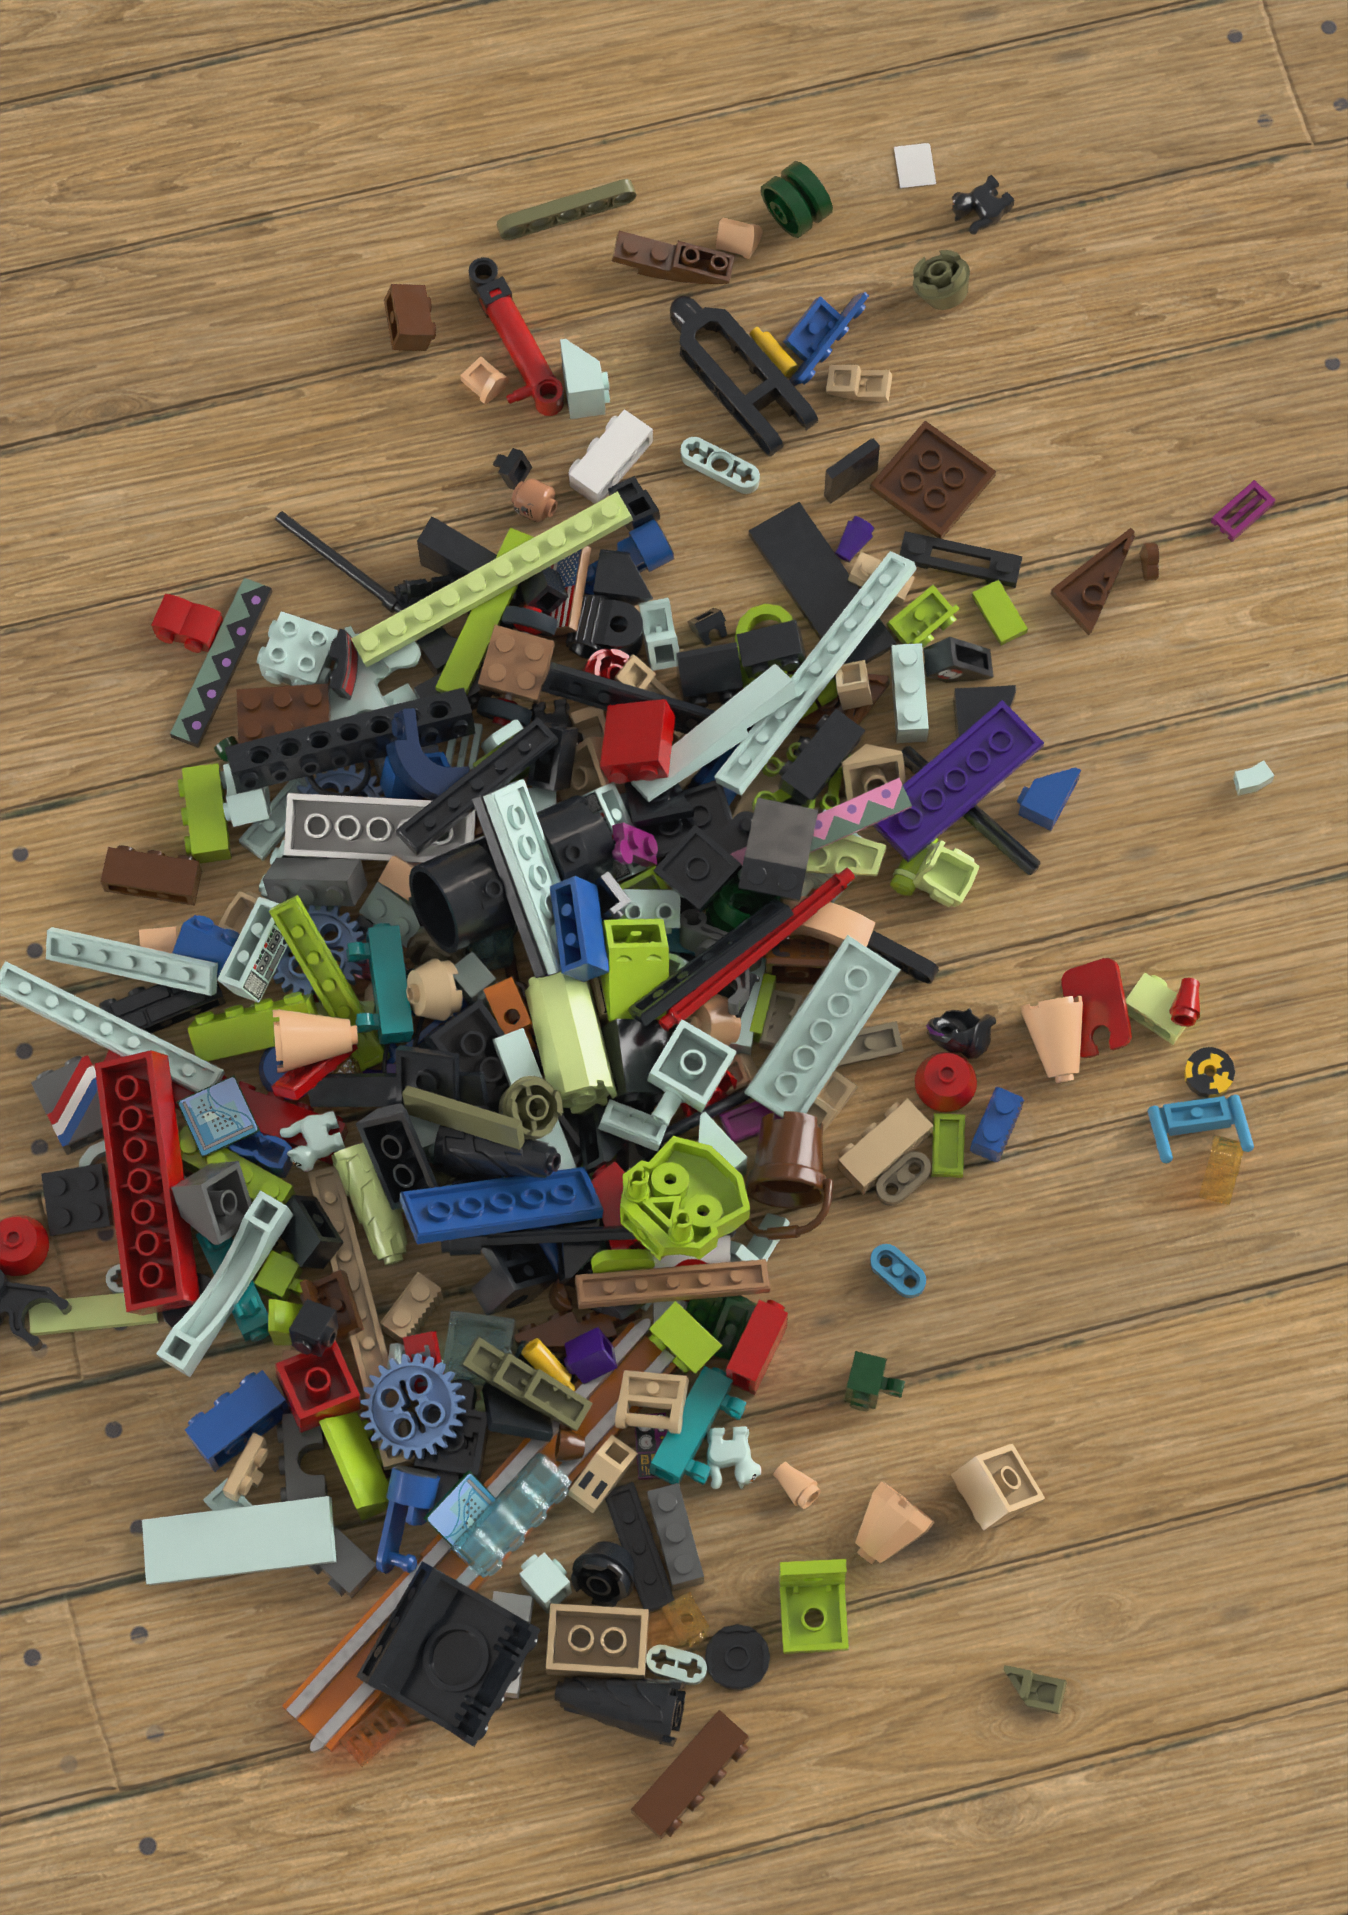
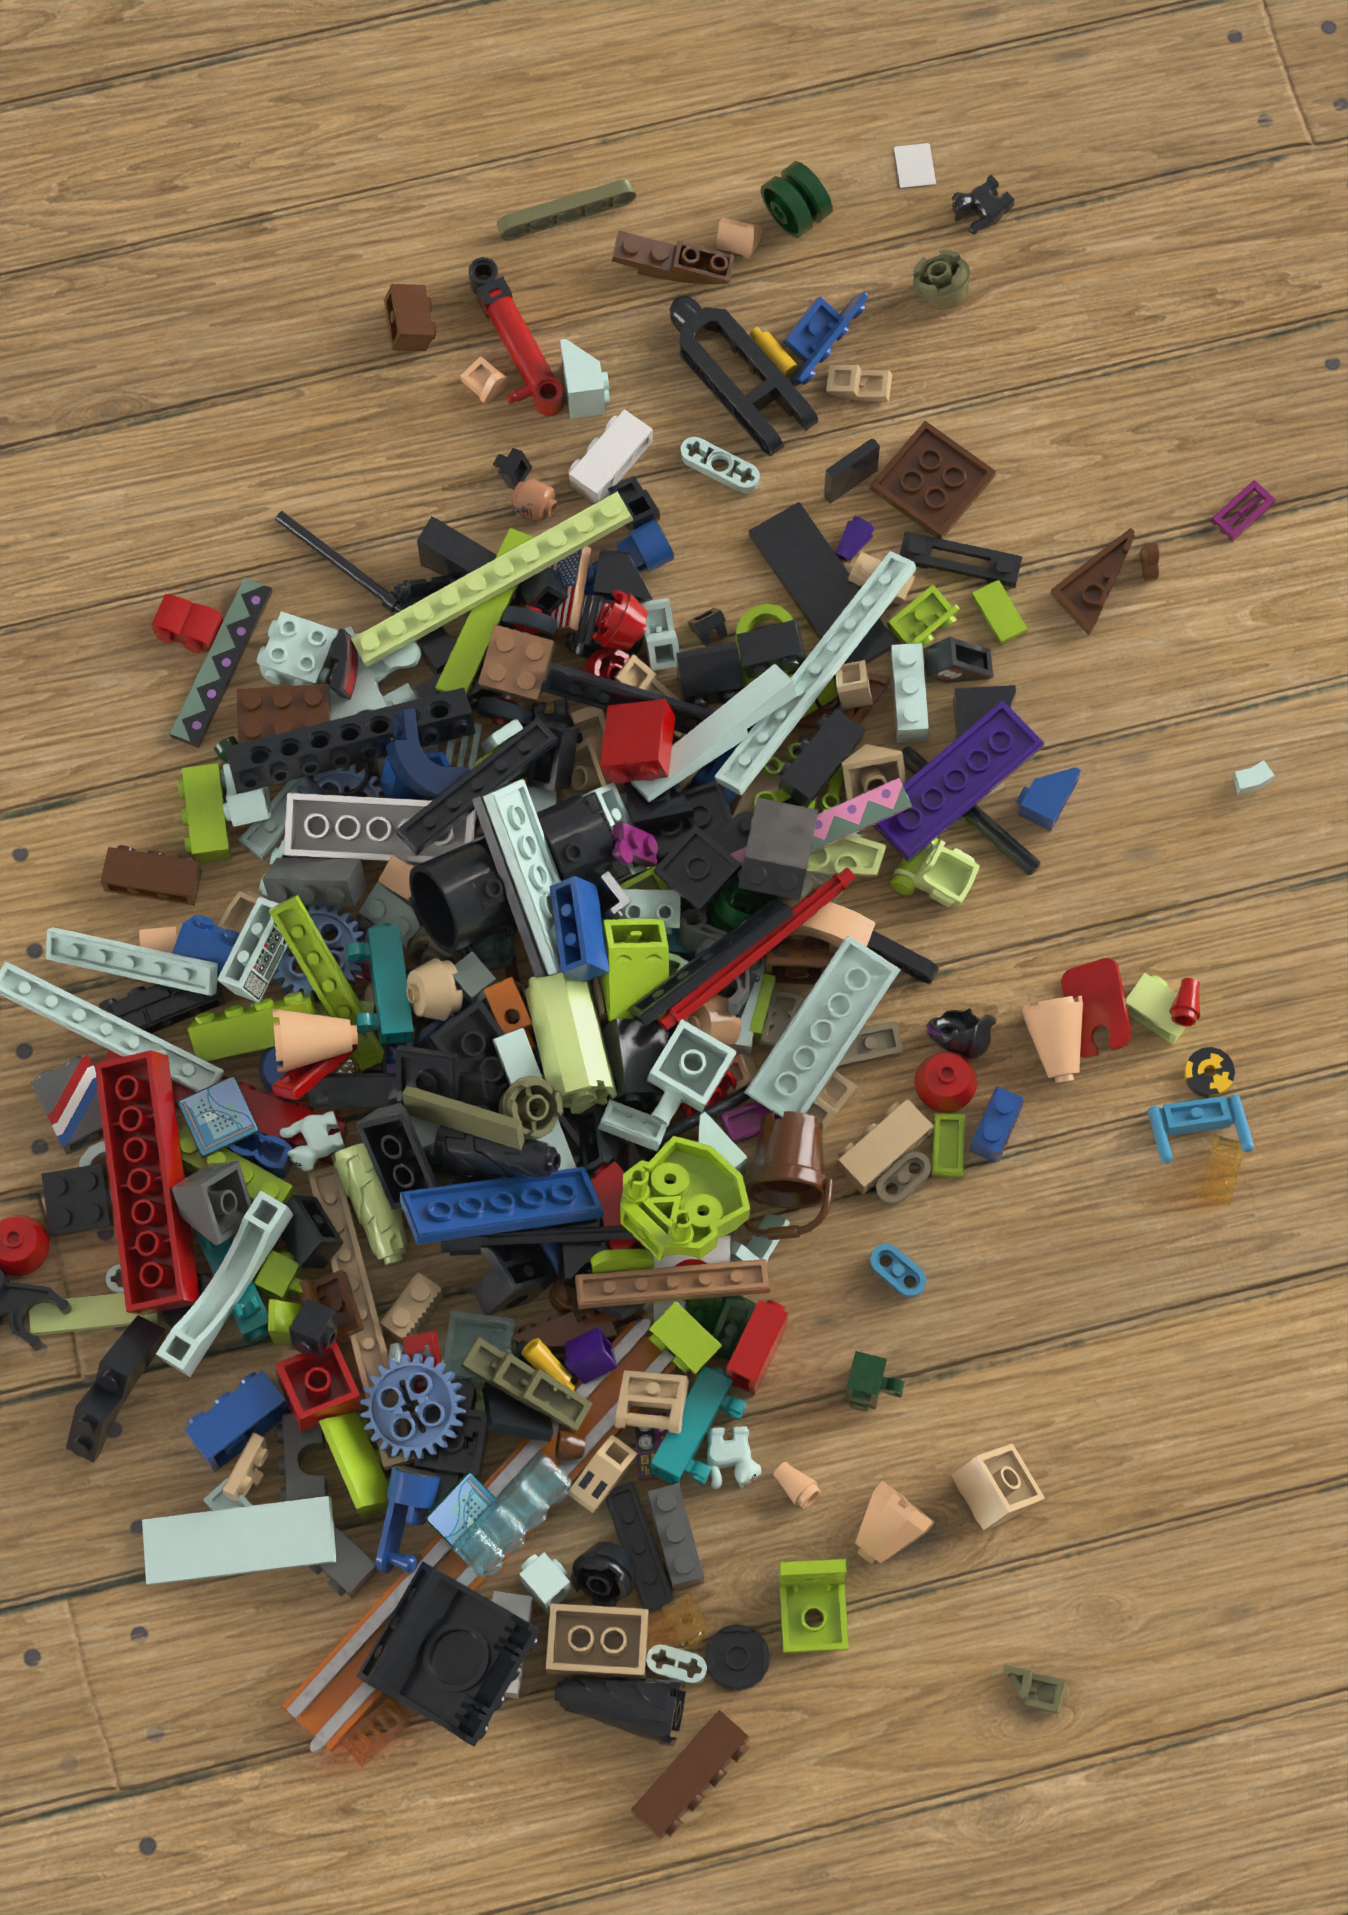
none -> black arch [66,1315,165,1463]
none -> red cone [591,589,648,650]

